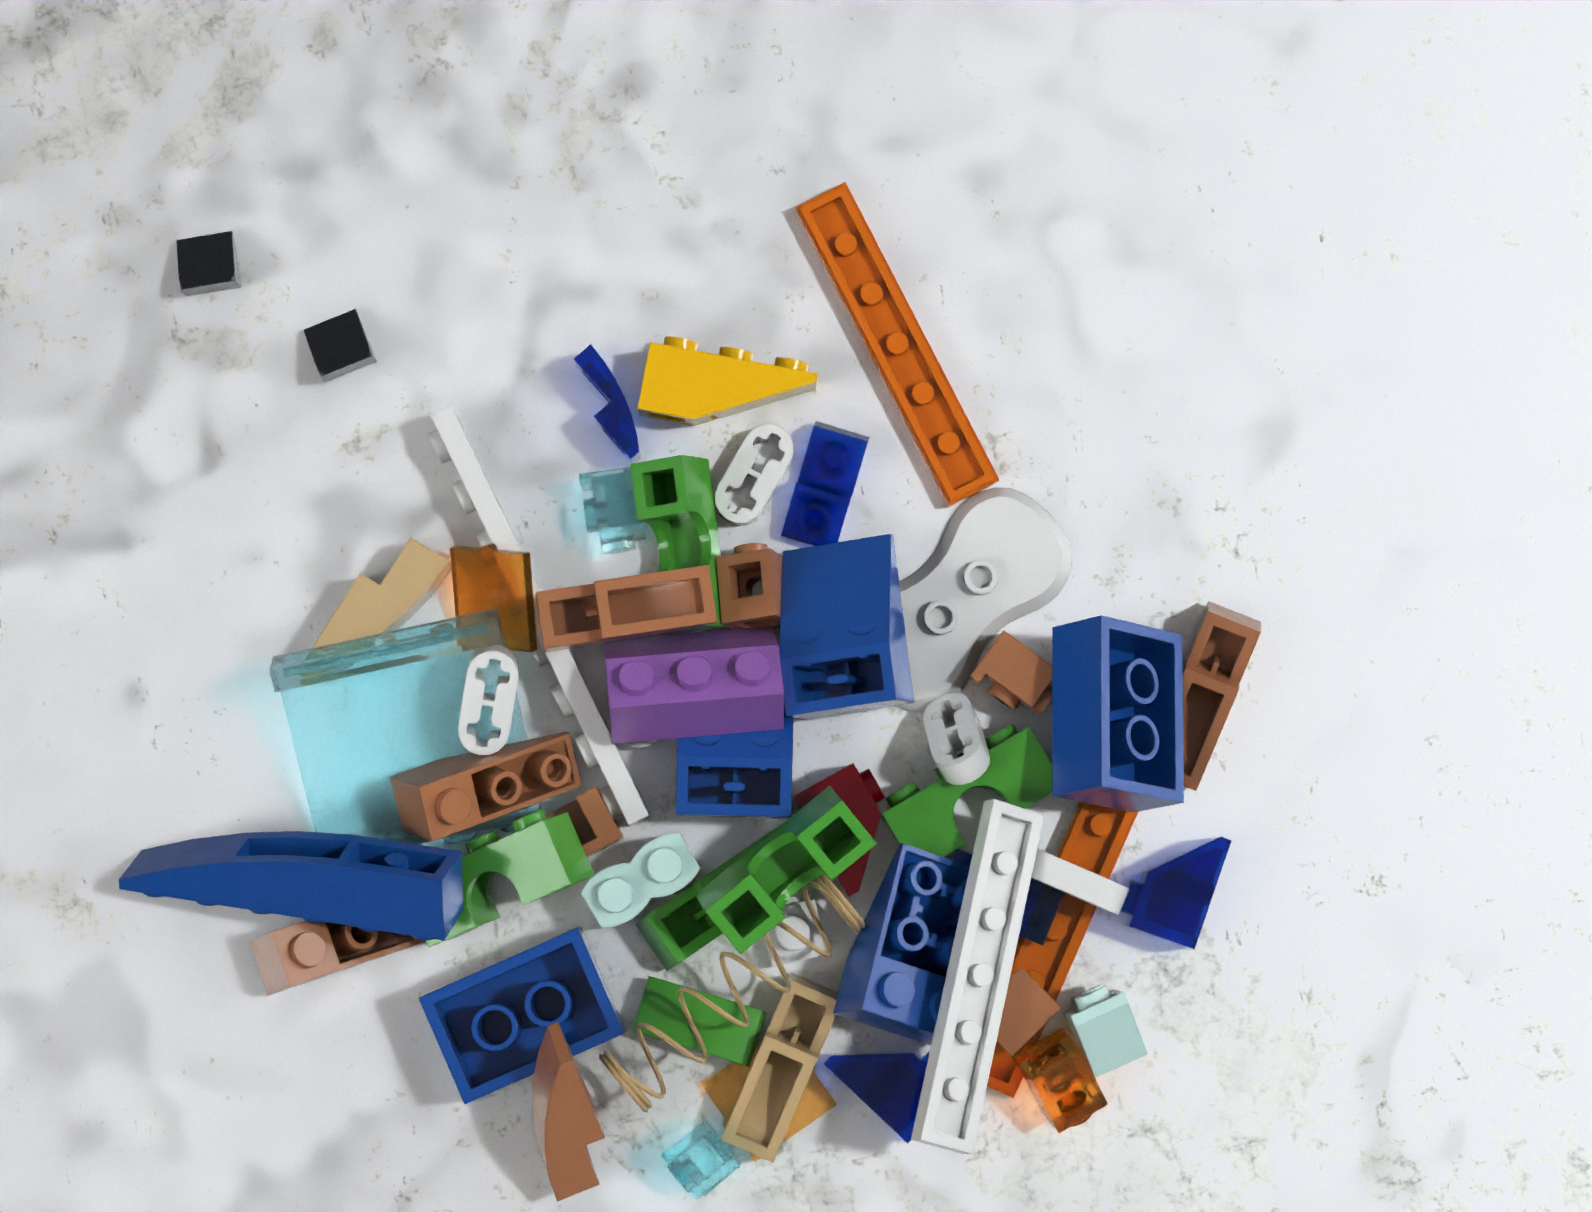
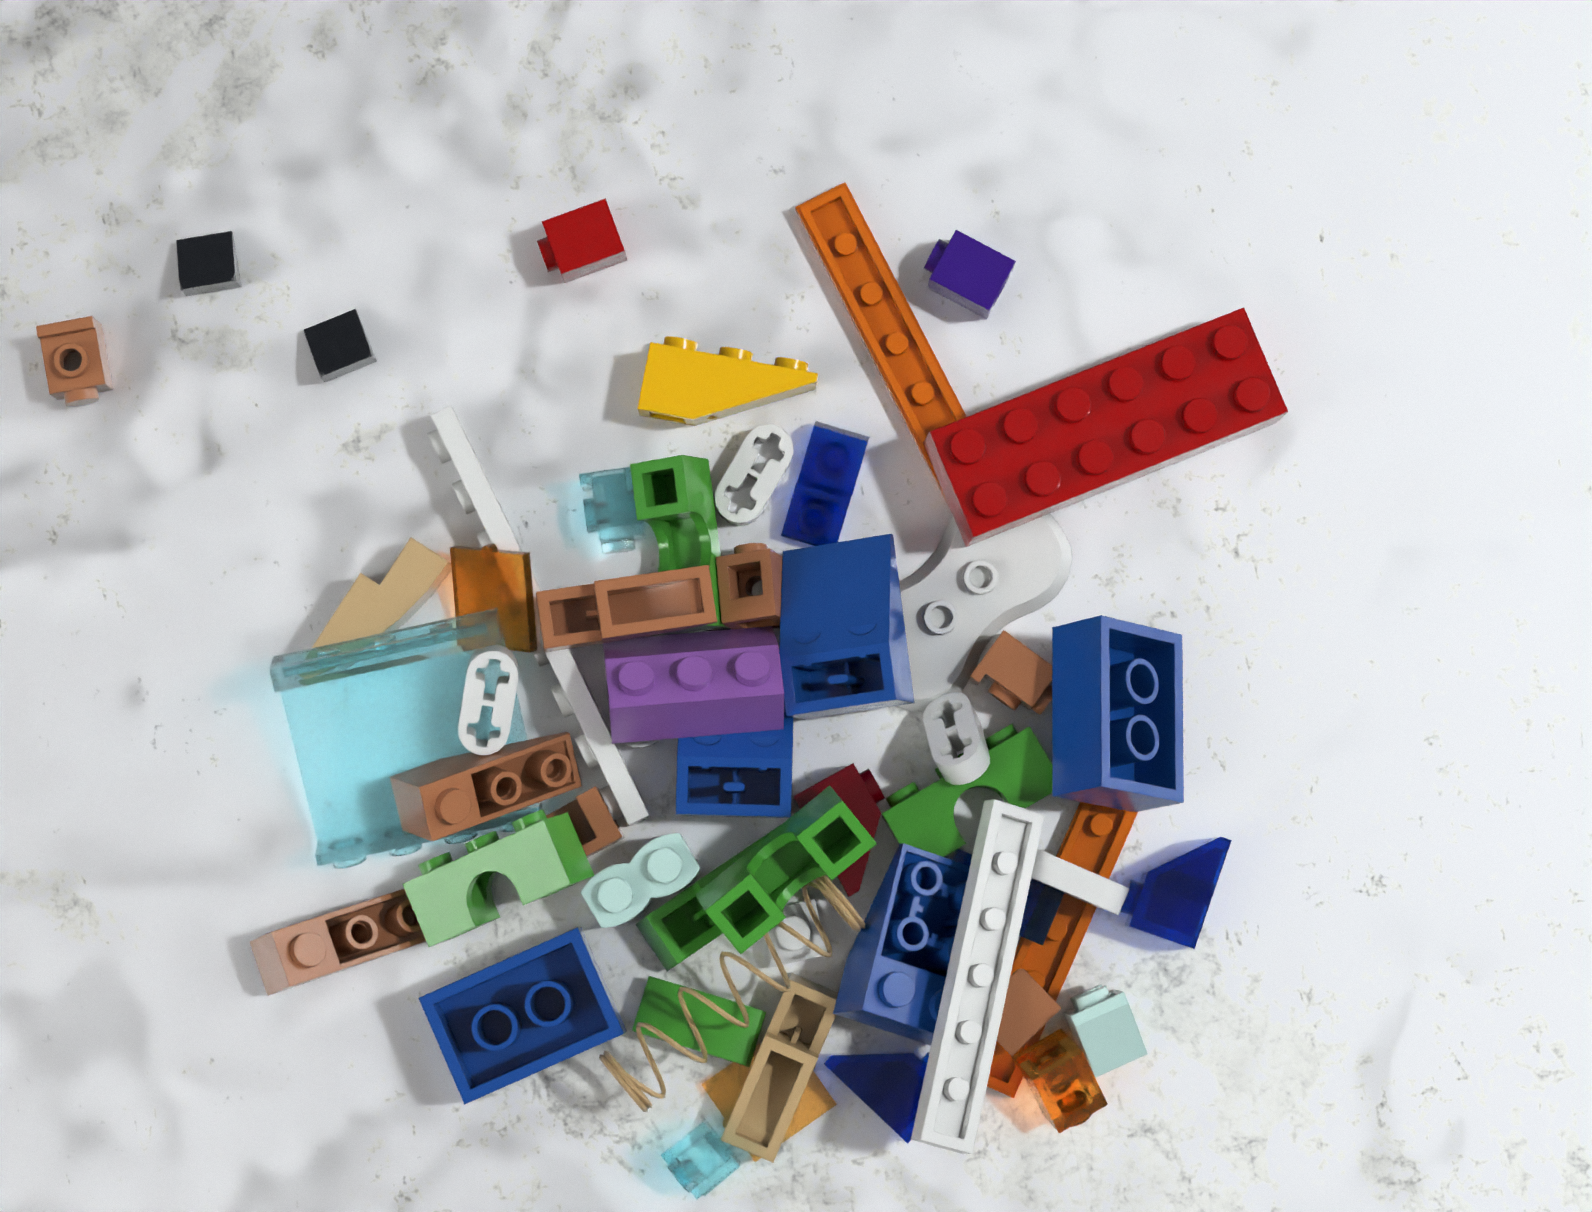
blue slope [118,831,464,941] -> none
nougat slope [532,1022,605,1202] -> none
clear blue slope [574,344,642,464] -> none
nougat slope [1183,601,1261,791] -> none
none -> nougat brick [36,316,113,406]
none -> red brick [537,198,627,283]
none -> red brick [923,307,1288,547]
none -> dark purple brick [924,230,1016,319]

